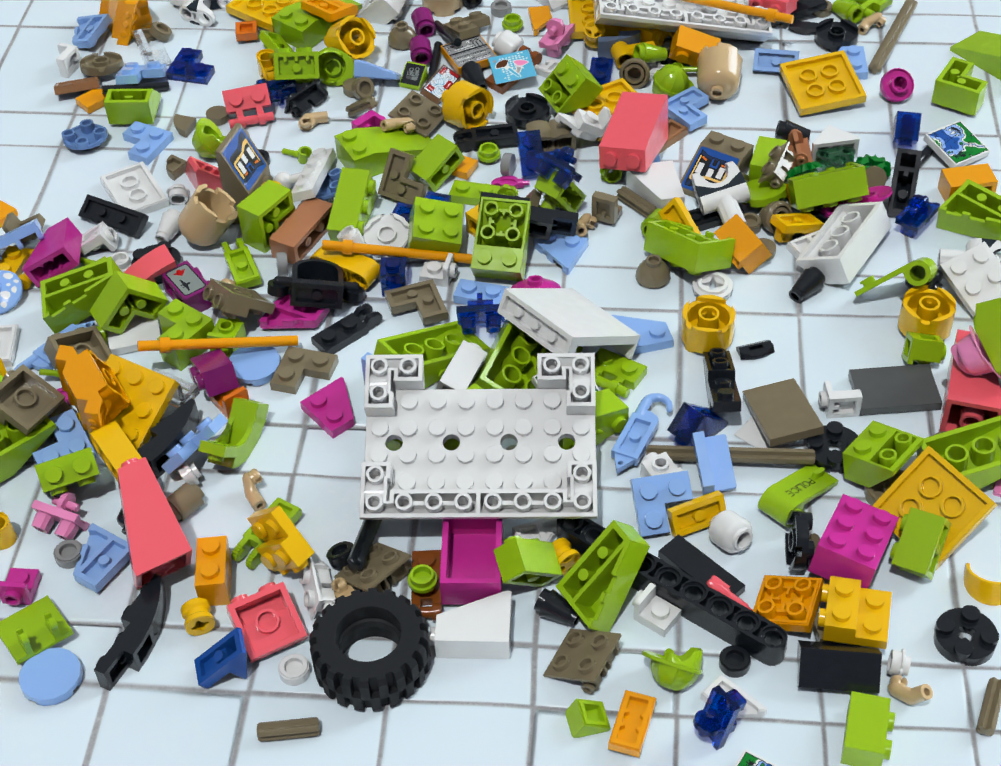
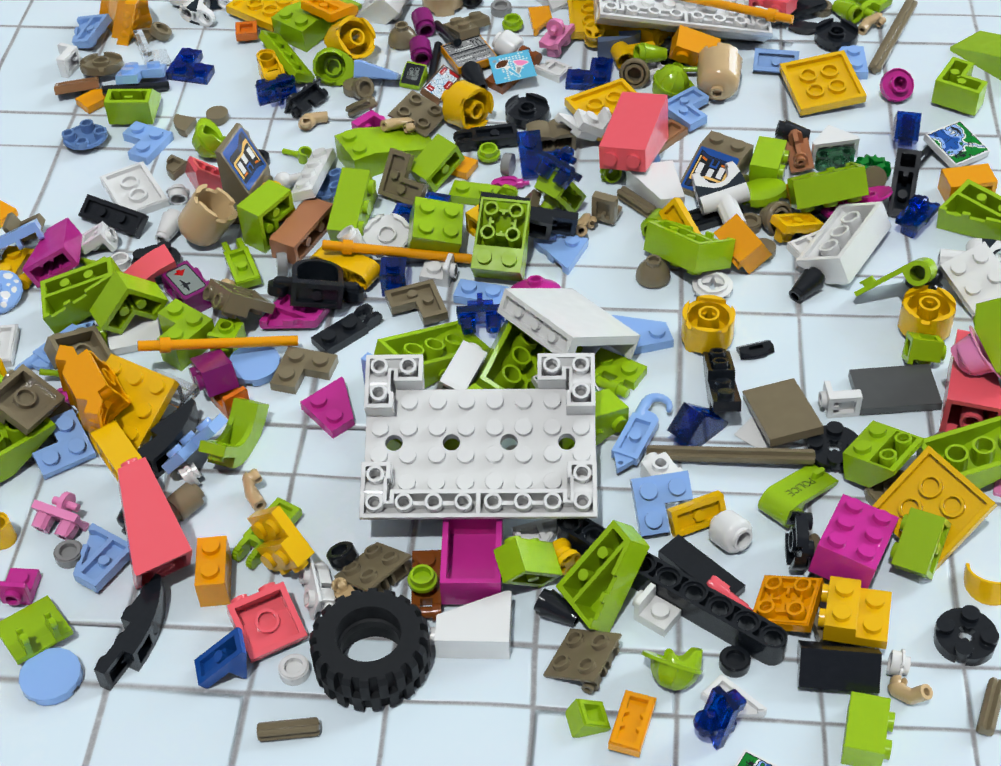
lime brick [34,447,100,497] -> none
yellow wheel [181,598,216,636] -> none
coral plate [222,83,275,129] -> none
lime bracket [269,47,320,80] -> none
black axle [347,520,382,571] -> none
lime slope [538,54,603,114] -> none
light blue panel [692,431,737,495] -> none
dark tan hinge [758,141,795,189] -> none
green gear [785,161,822,182] -> none

